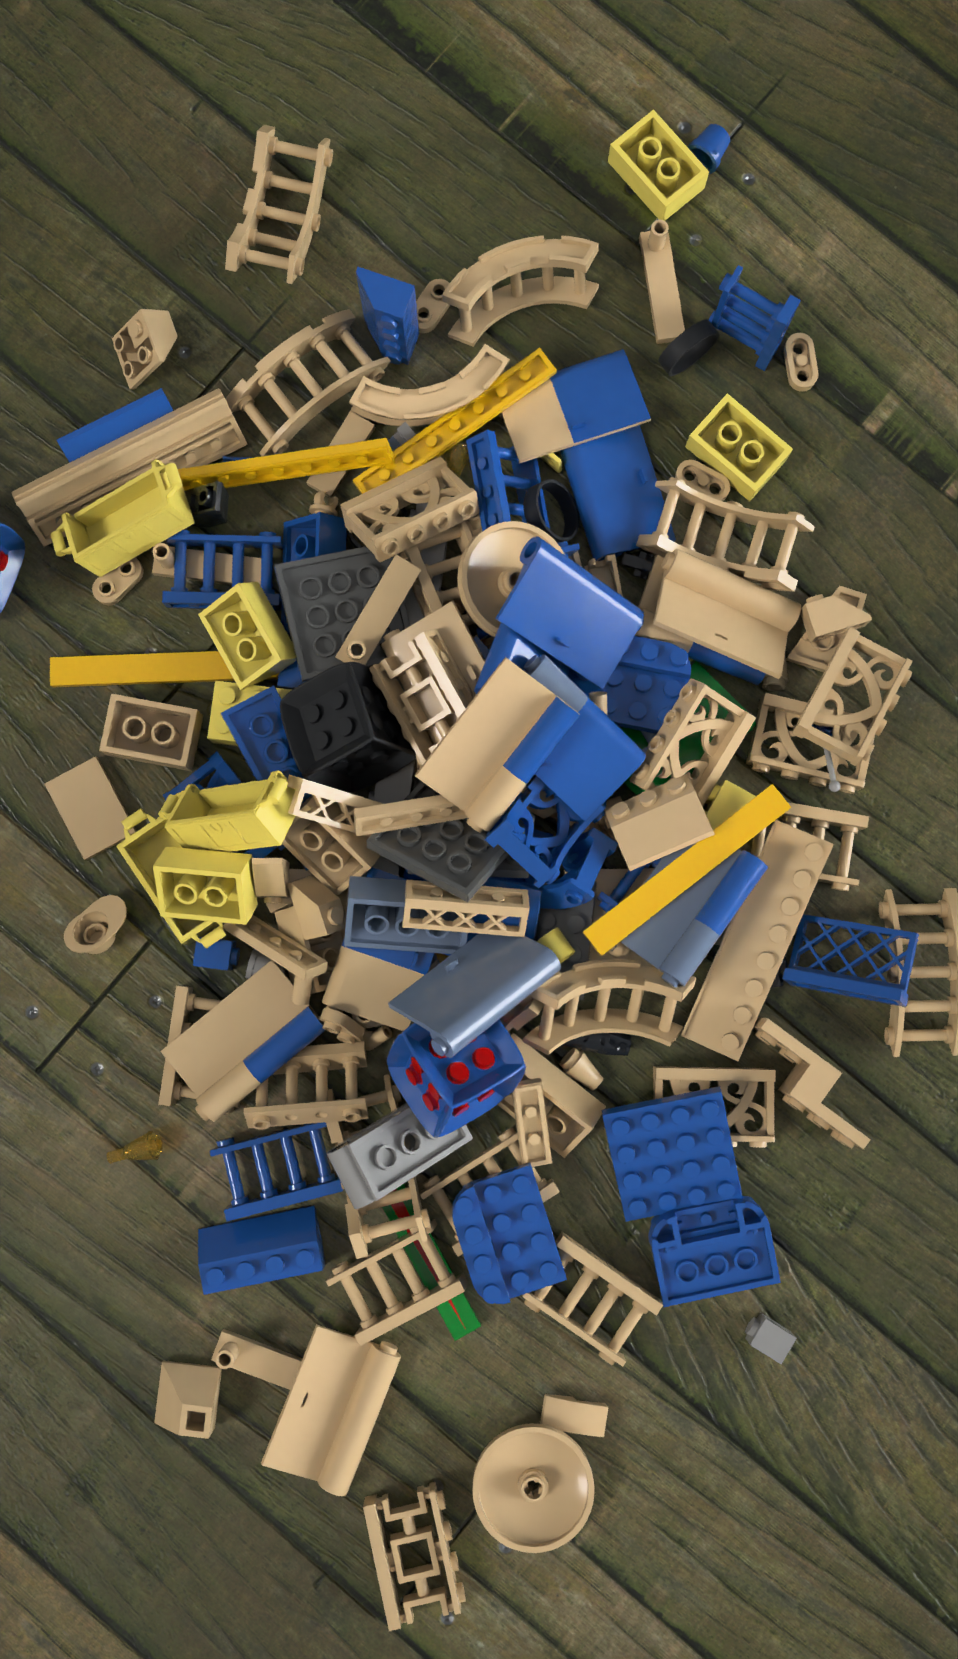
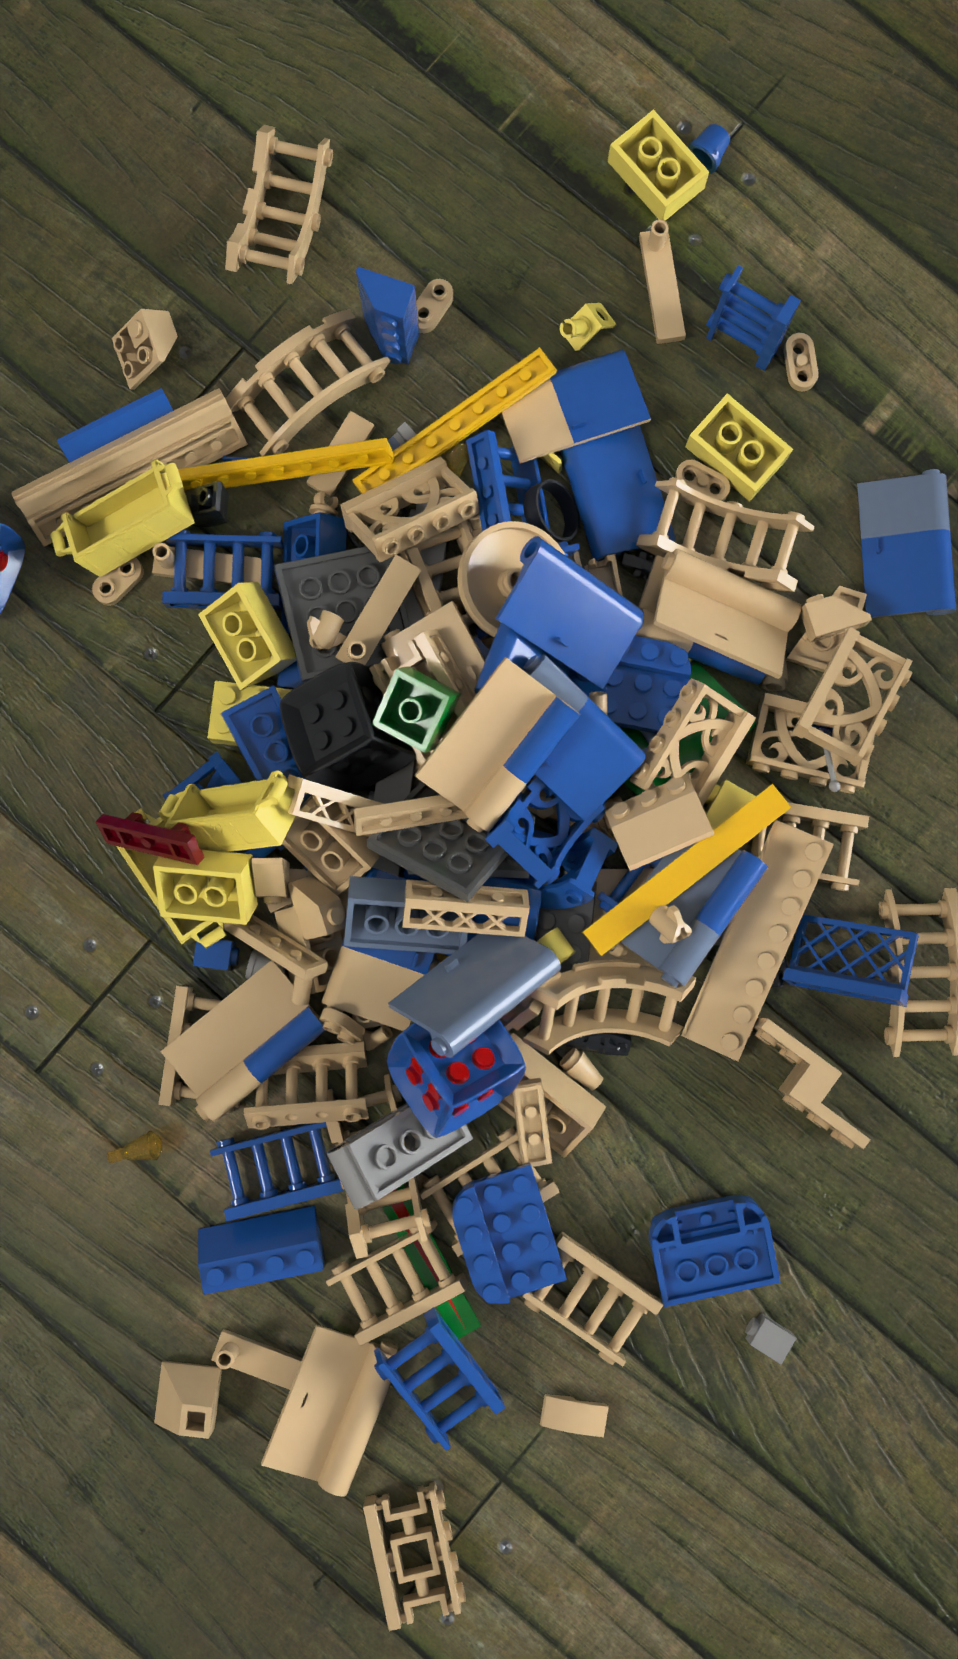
tan tile [45,756,137,861] -> none
yellow tile [50,651,279,687] -> none
tan piece [64,895,127,954] -> none
tan brick [99,694,204,771] -> none
tan fence [349,344,510,427] -> none
tan fence [442,236,599,347] -> none
tan dish [472,1423,595,1553] -> none
blue plate [601,1086,743,1222] -> none
tan fence [653,1066,776,1148] -> none
black tyre [658,319,719,376] -> none
none -> dark red hinge [96,812,205,866]
none -> tan piece [307,610,347,649]
none -> green brick [372,666,461,753]
none -> blue fence [374,1307,506,1451]
none -> light yellow bracket [560,303,616,351]
none -> tan piece [649,905,692,944]
none -> door [857,469,956,618]

